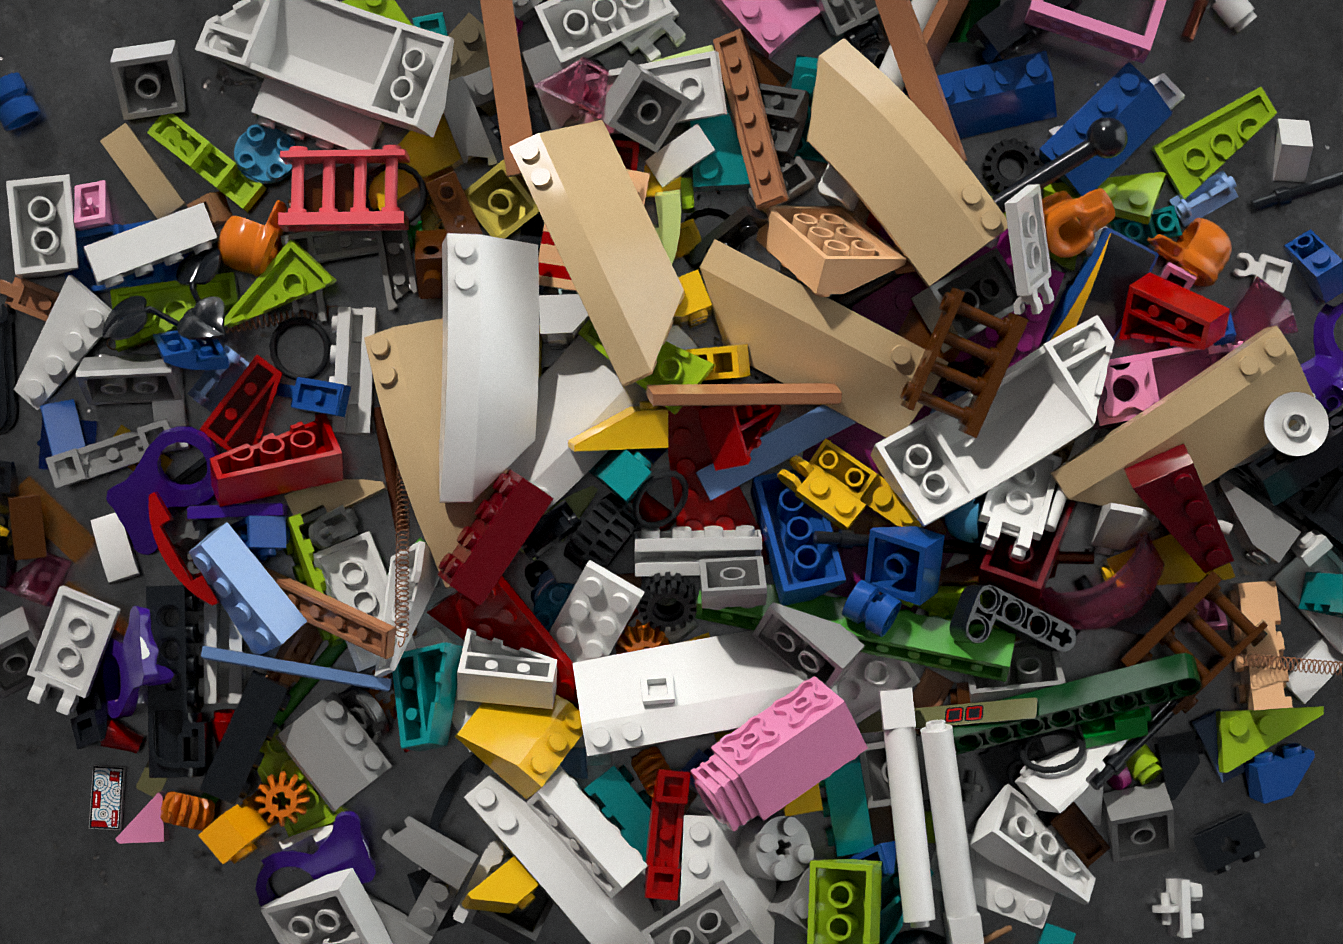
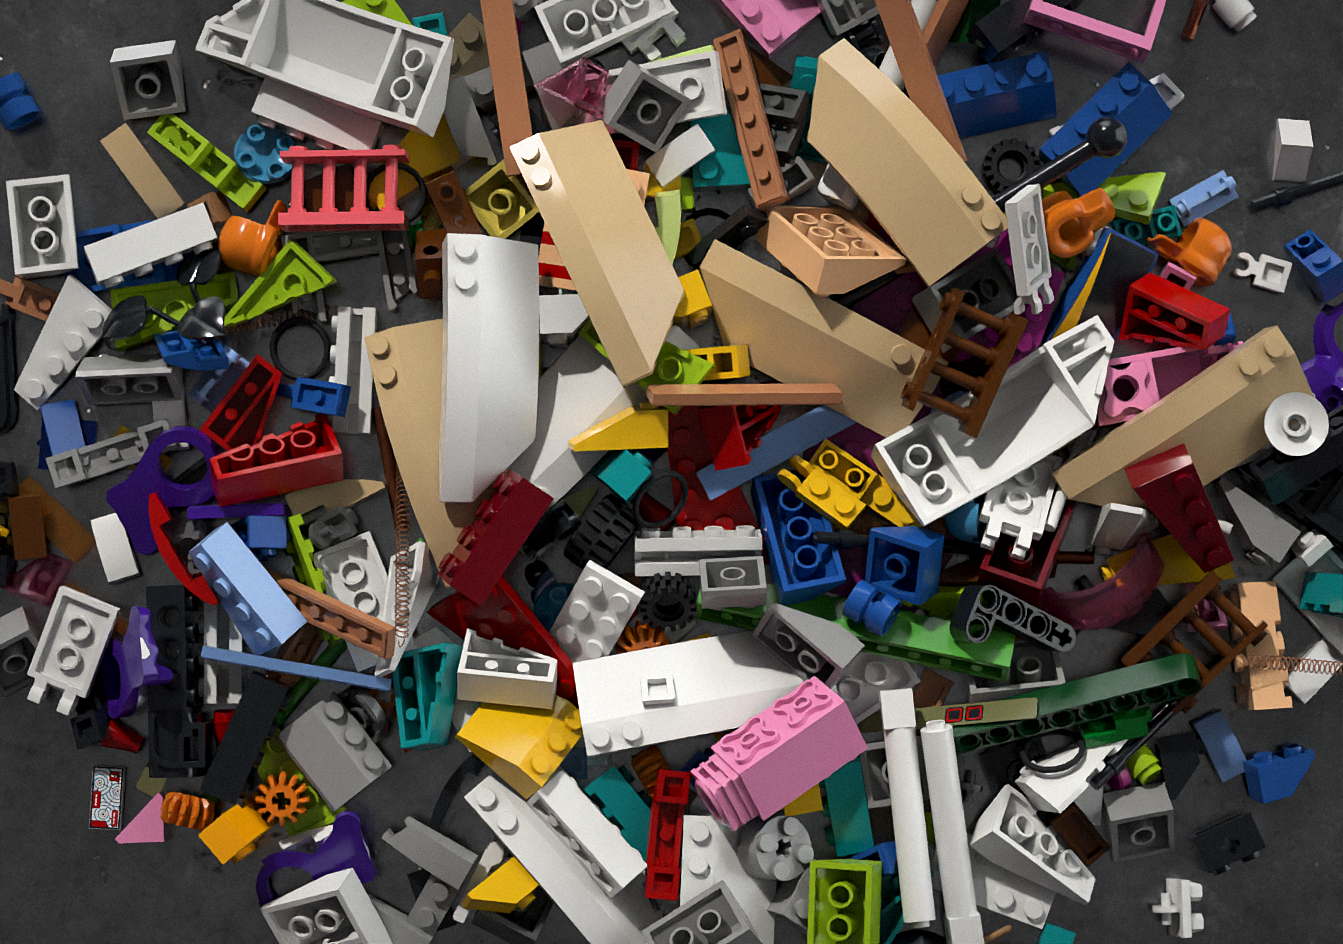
bright pink slope [74,180,114,231] -> none
reddish brown plate [949,682,970,705] -> none
lime wing [1152,86,1277,200] -> none
lime wing [1216,706,1324,773] -> none
clear pink slope [1232,276,1299,343] -> none

